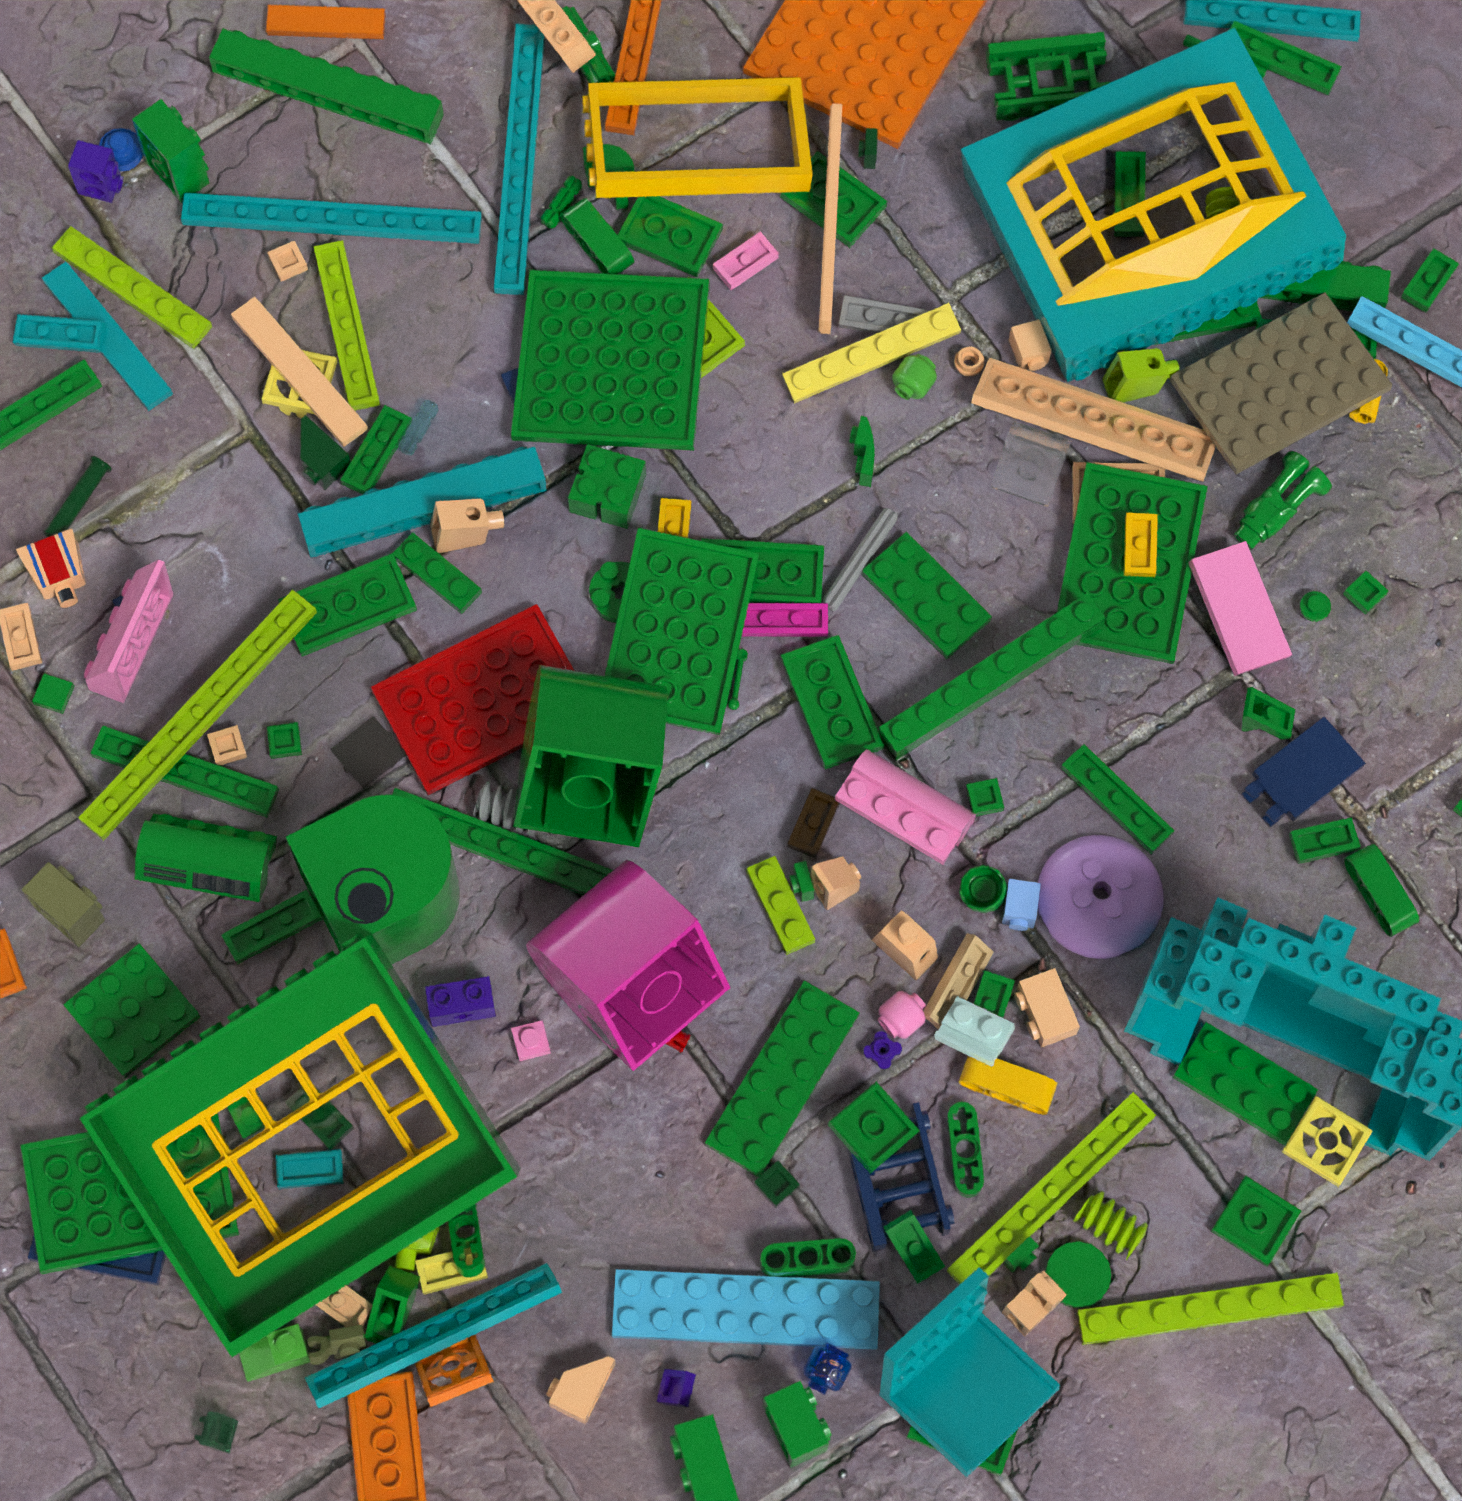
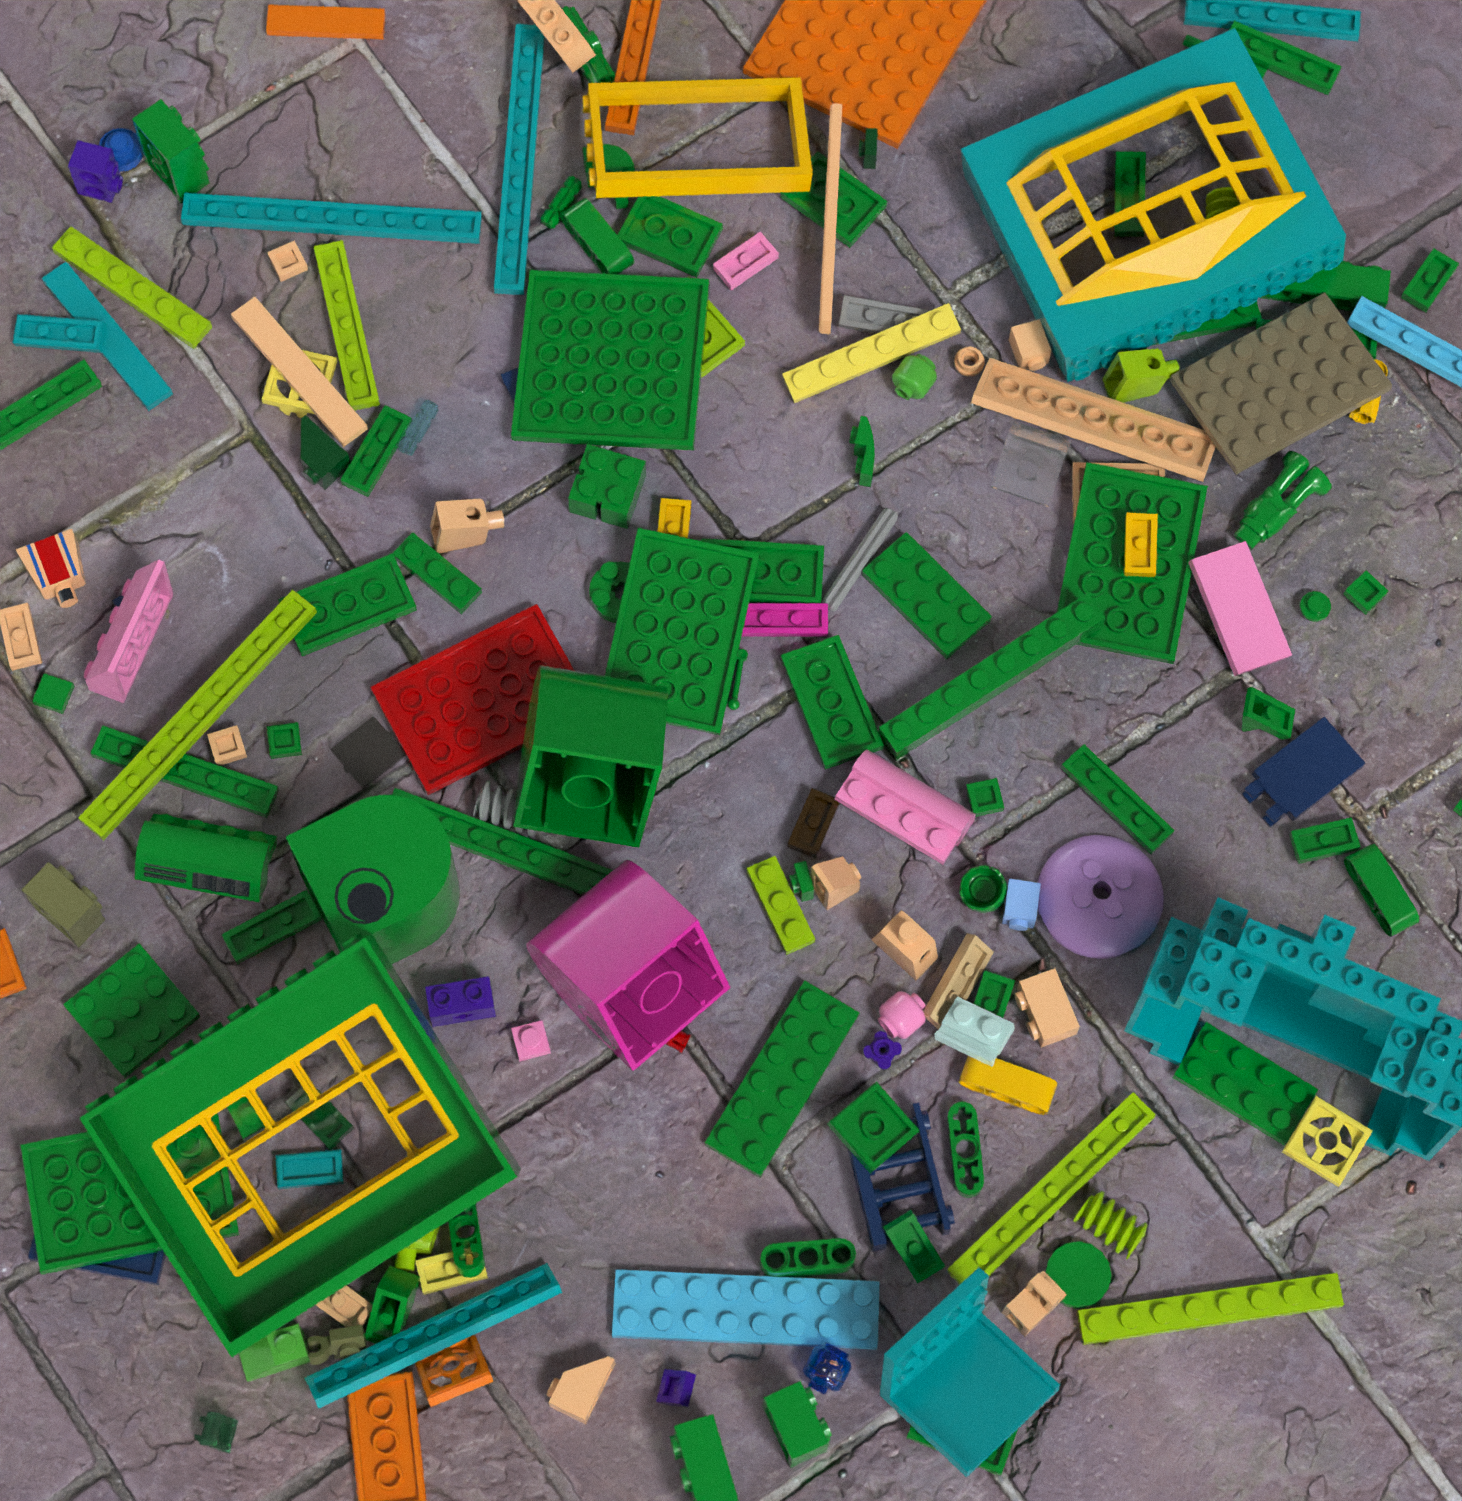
dark green pin [43,456,112,537] -> none
green brick [209,28,444,145] -> none
teal brick [298,446,547,558] -> none
dark green plate [754,1161,800,1208] -> none
green fence [986,32,1112,121] -> none
green plate [1003,1236,1039,1274] -> none
green tile [1211,1175,1302,1267] -> none

